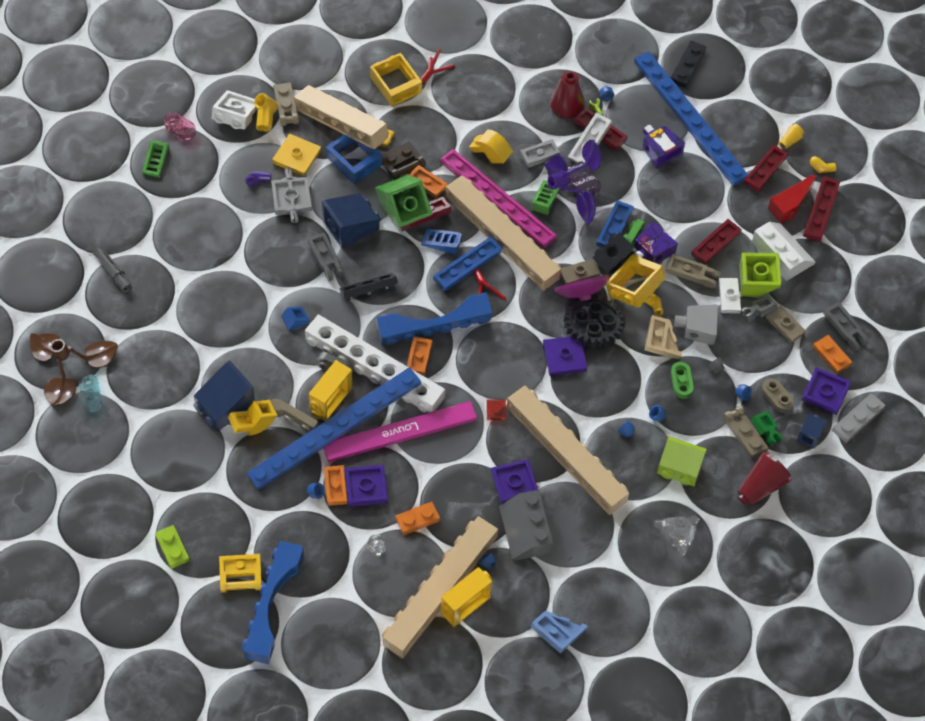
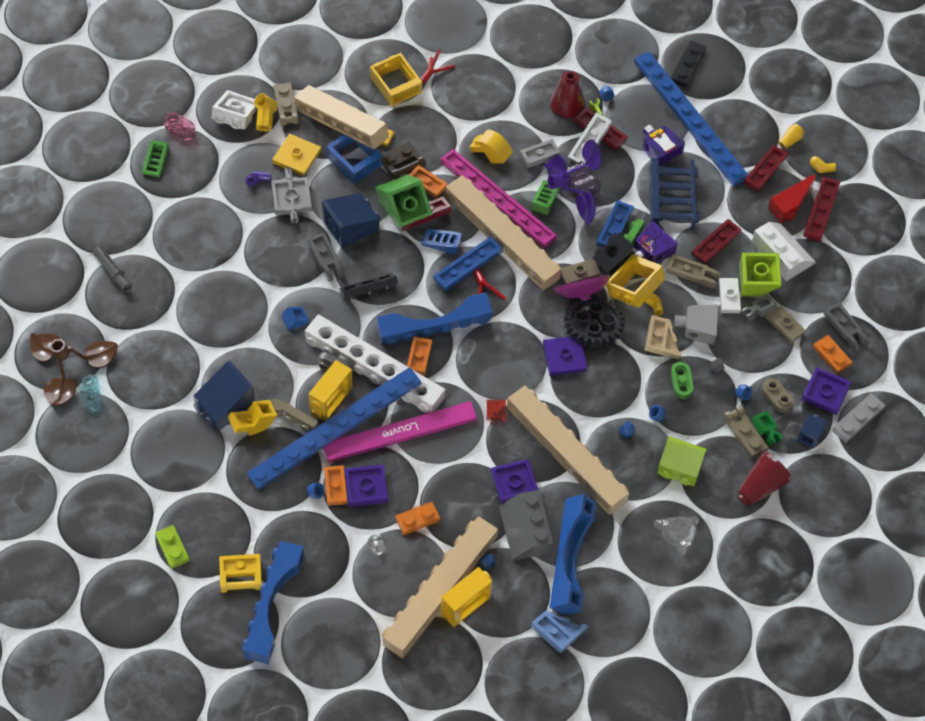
none -> blue arch [549,494,597,616]
none -> dark blue fence [649,158,699,230]

